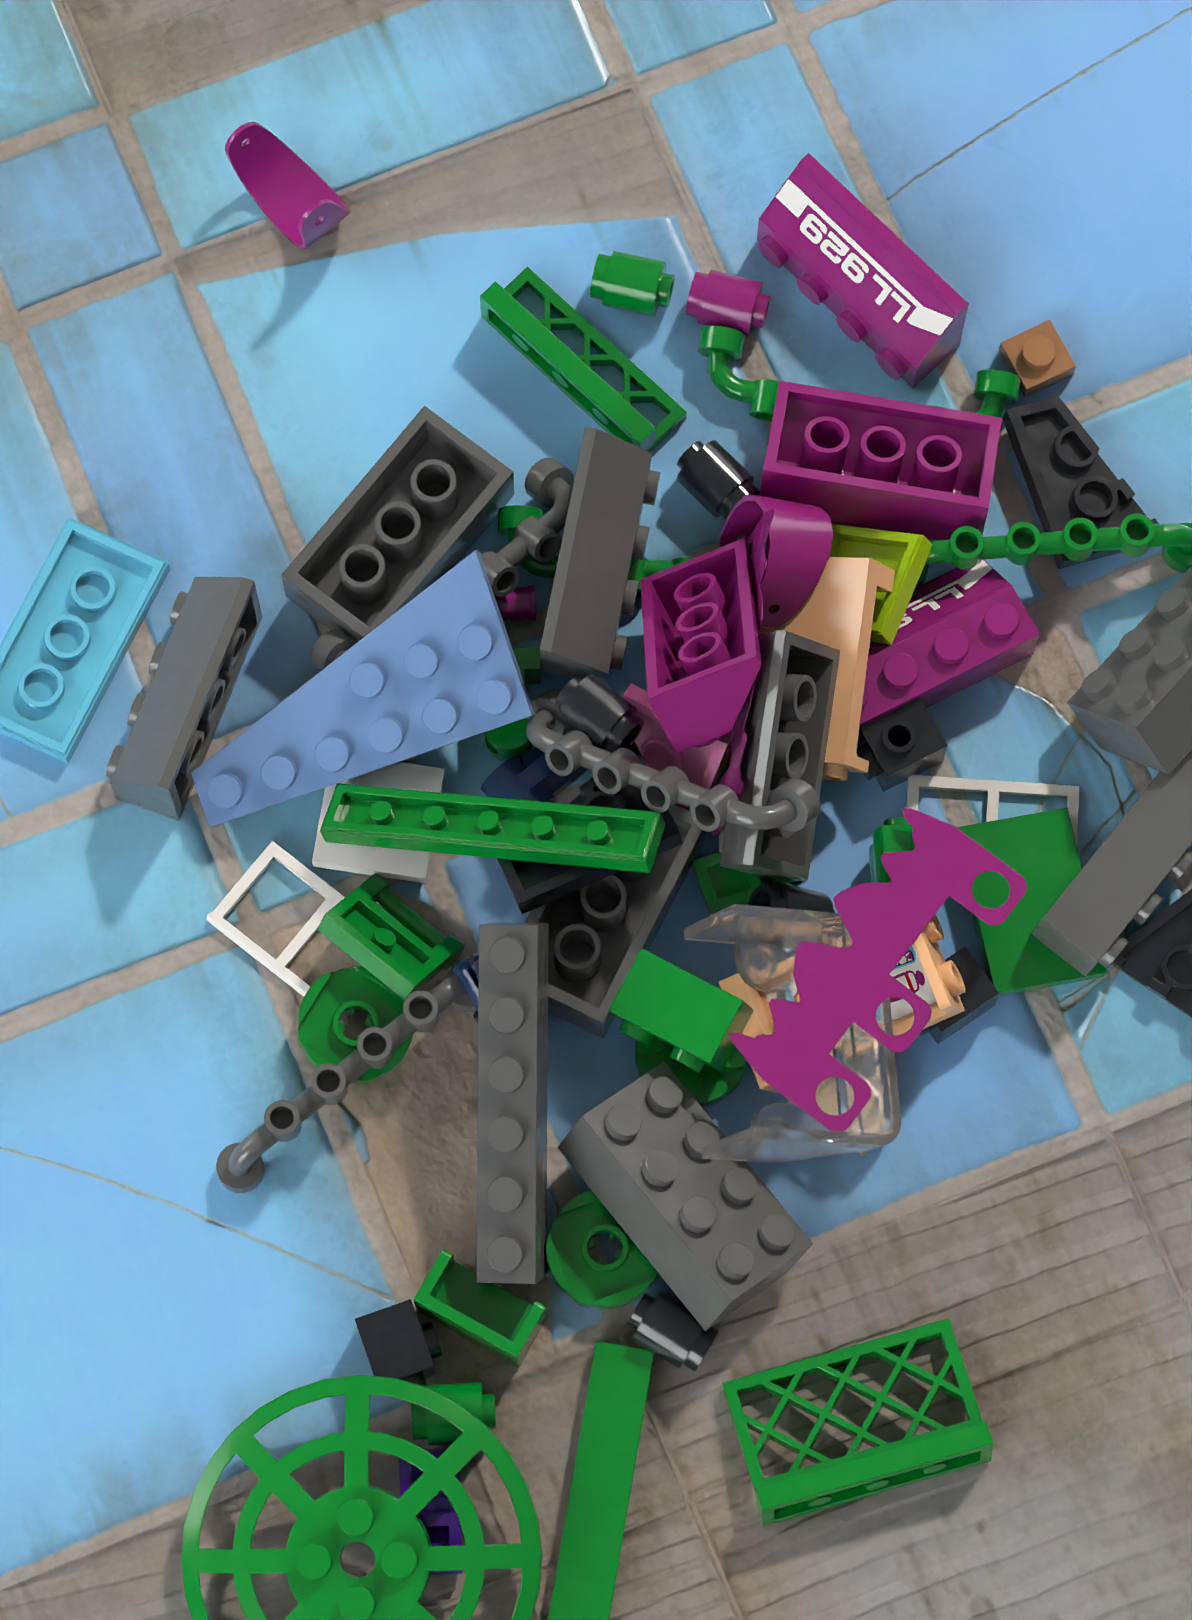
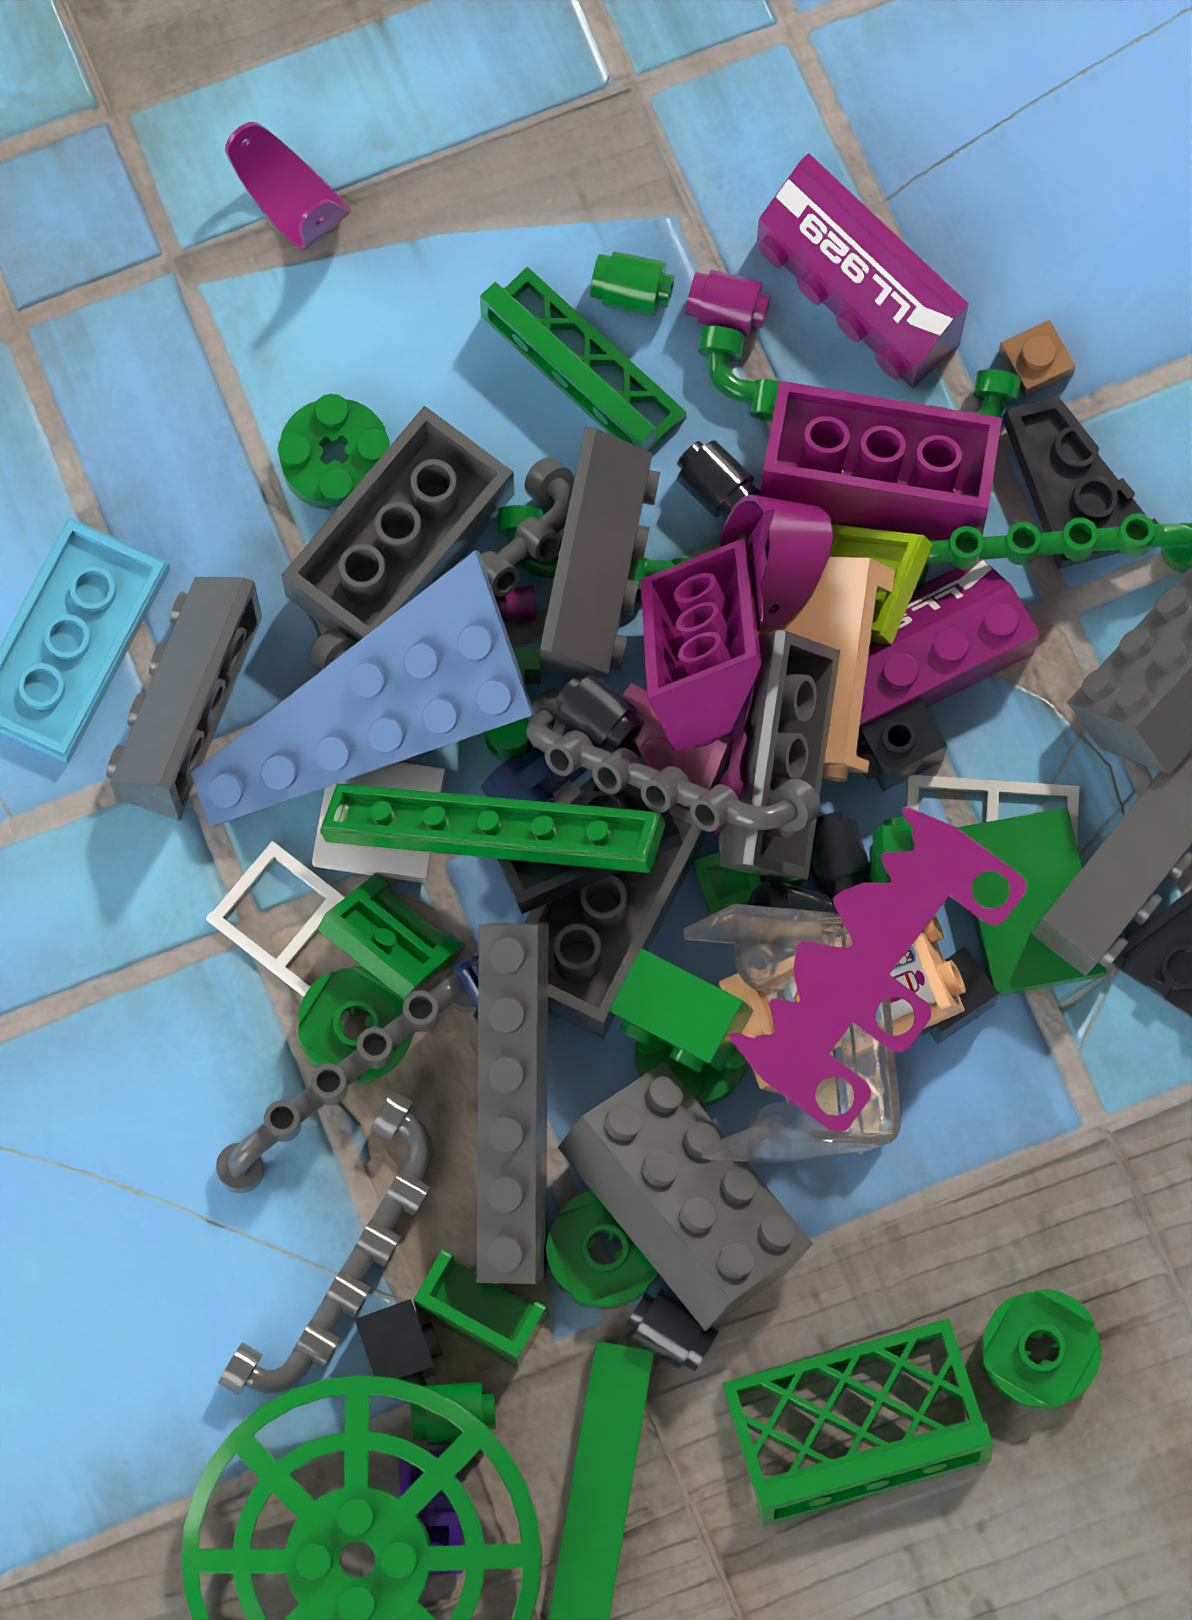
none -> dark grey bar [218,1090,433,1395]
none -> green plate [277,394,390,509]
none -> black brick [810,812,871,901]
none -> green plate [982,1289,1102,1410]

